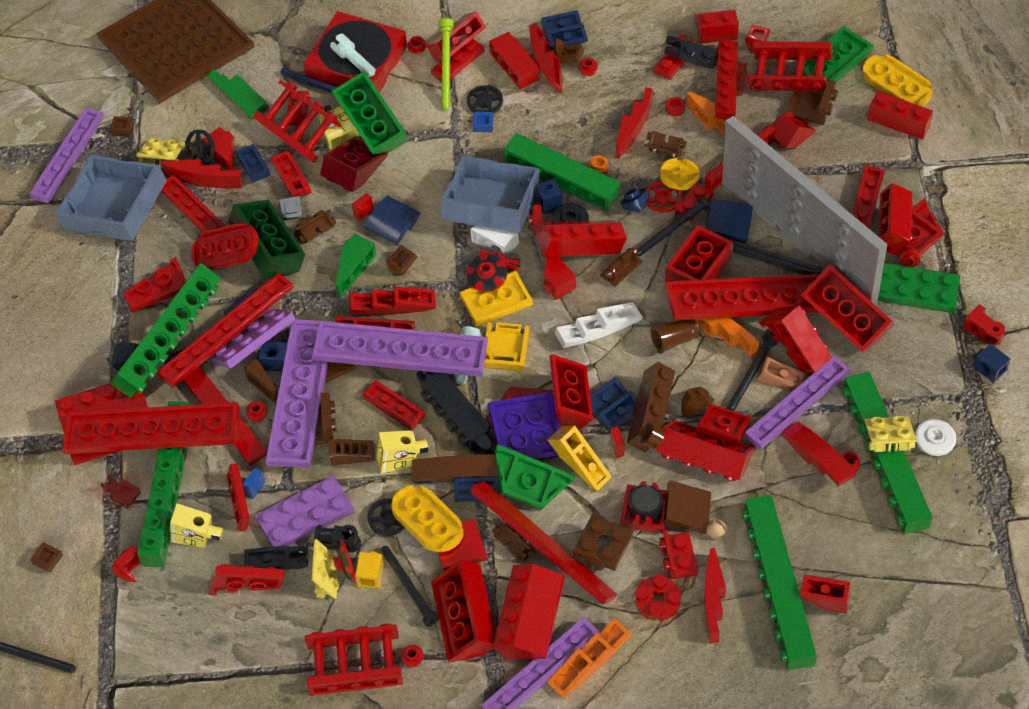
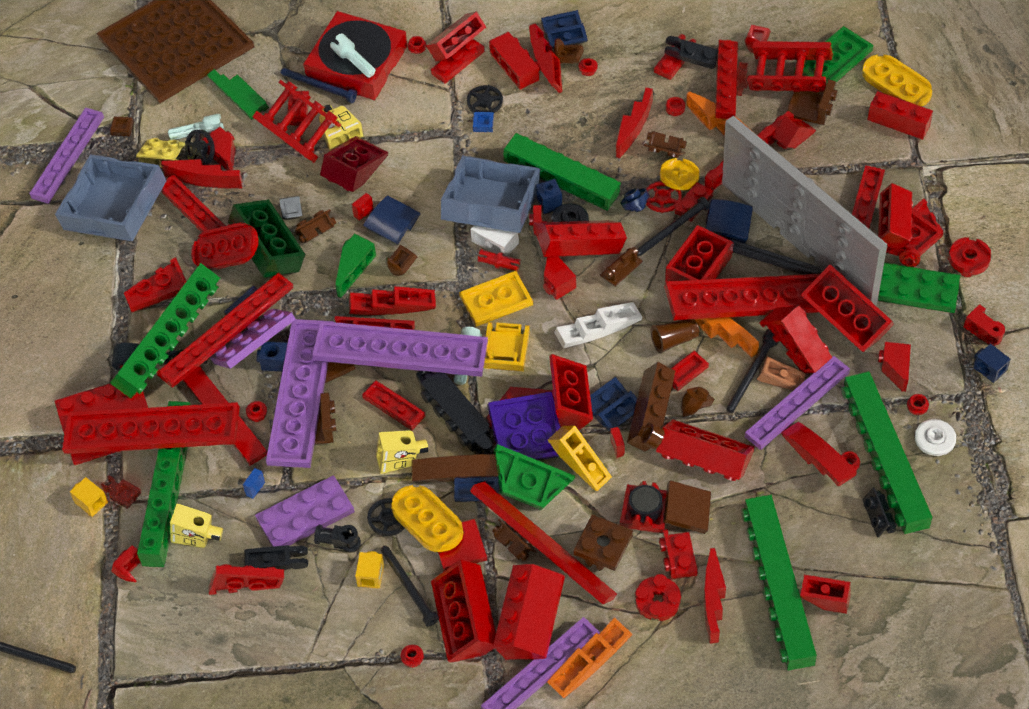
reddish brown plate [30,542,63,573] -> none
red tile [226,463,250,531] -> none
dark blue plate [236,144,270,183] -> none
reddish brown slope [244,359,278,403] -> none
red plate [271,150,312,197] -> none
red fence [305,624,403,696] -> none
light yellow hinge [312,539,339,599] -> none
reddish brown slope [329,439,375,466] -> none
green slope [331,71,408,154] -> none
red dish [333,539,355,583] -> none
lime piece [438,18,454,110] -> none
dish [466,254,508,292] -> none
orange plate [589,155,609,174] -> none
red slope [694,9,739,44] -> none
red tile [696,404,751,446] -> none
tan hinge [706,519,726,539] -> none
light yellow hinge [864,416,917,452] -> none
none -> yellow brick [70,477,108,517]
none -> light aqua piece [168,113,224,140]
none -> red tile [671,351,709,391]
none -> black hinge [862,487,897,537]
none -> red slope [878,342,911,392]
none -> red plate [907,394,929,415]
none -> red plate [948,237,991,277]

